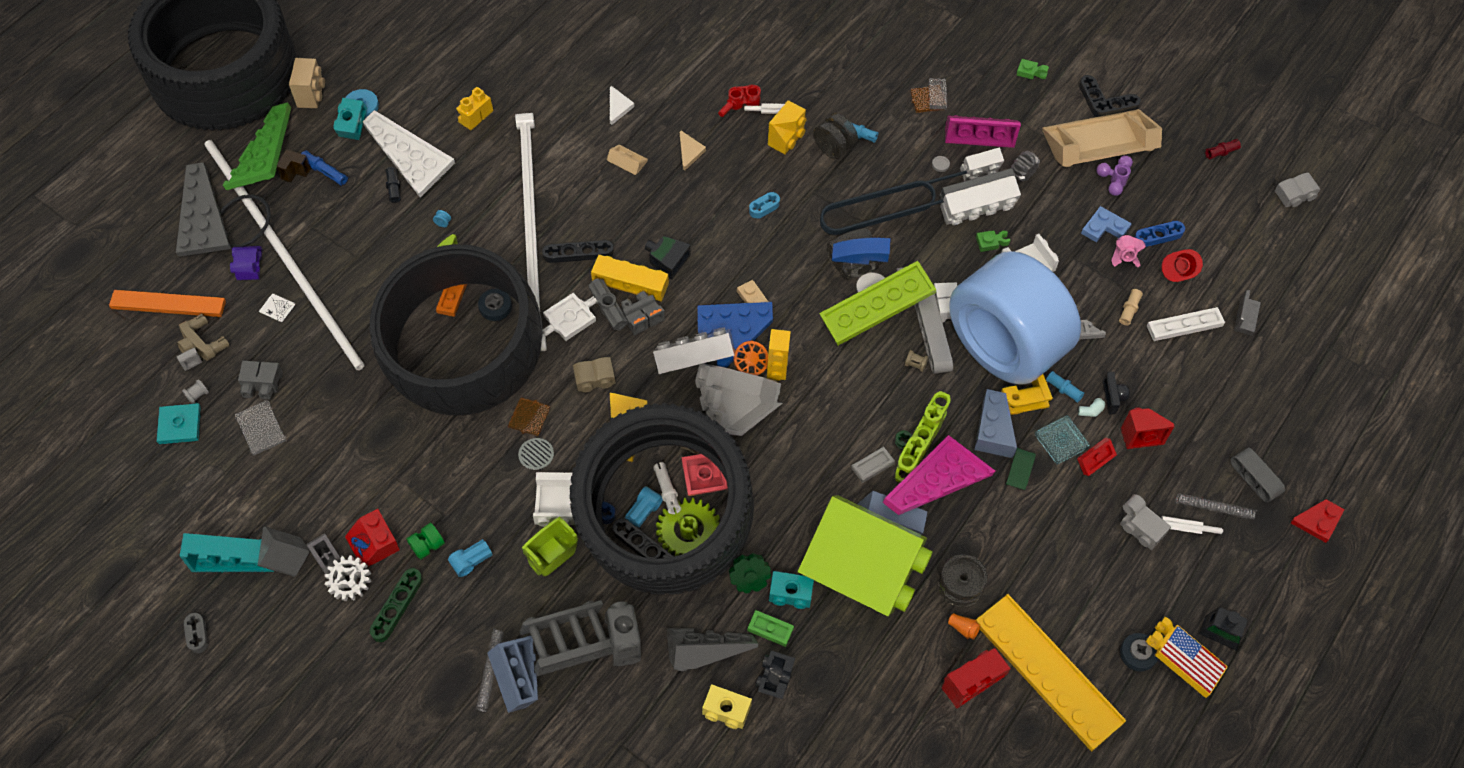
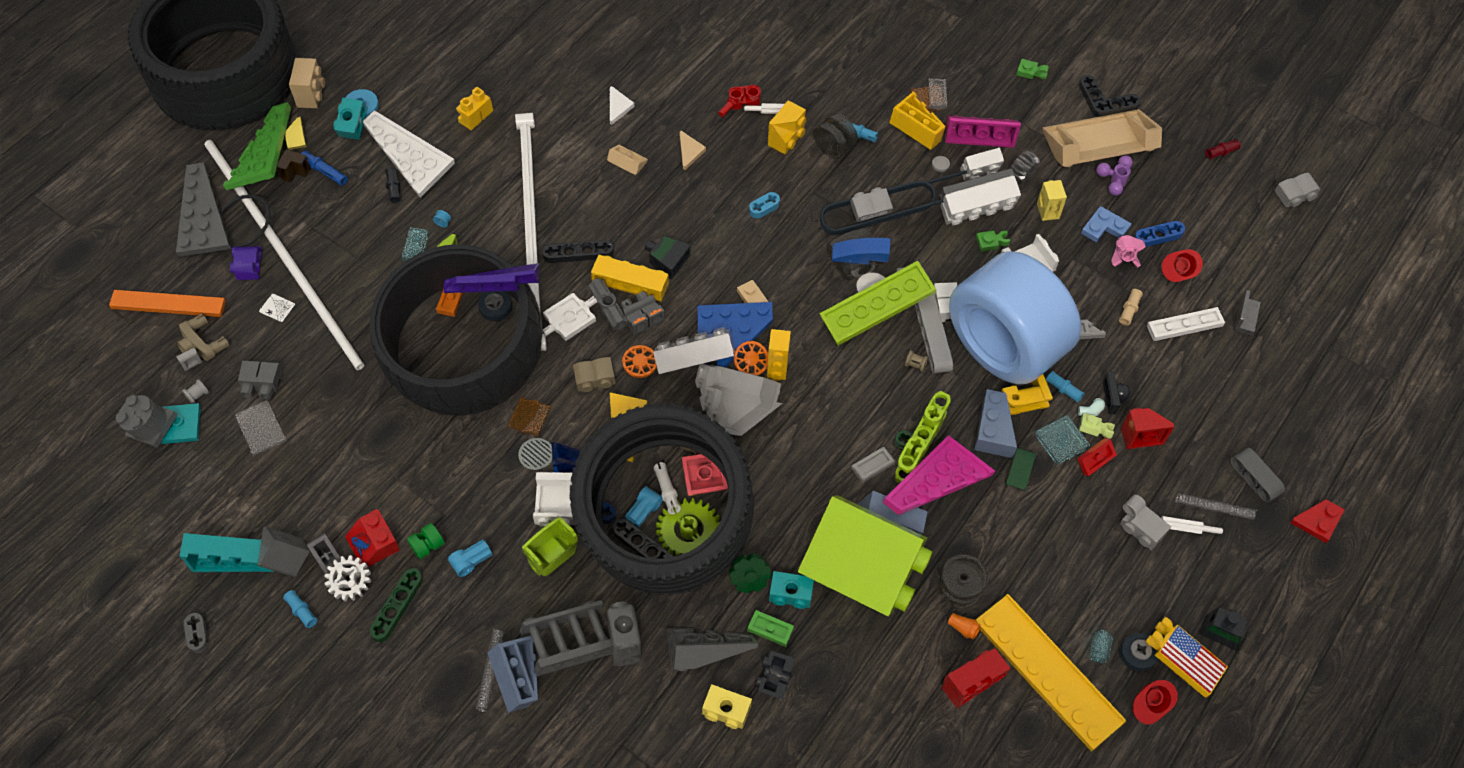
none -> dark grey piece [116,395,178,448]
none -> dark azure pin [283,590,318,628]
none -> light yellow slope [285,117,306,150]
none -> clear light blue plate [401,227,429,261]
none -> dark purple wedge [444,263,540,293]
none -> clear blue slope [551,442,580,473]
none -> orange wheel [622,345,657,378]
none -> light grey brick [850,187,893,222]
none -> yellow wedge [889,91,945,150]
none -> light yellow brick [1037,180,1067,221]
none -> yellowish green plate [1079,413,1115,438]
none -> clear light blue brick [1089,630,1114,663]
none -> red piece [1133,680,1178,724]

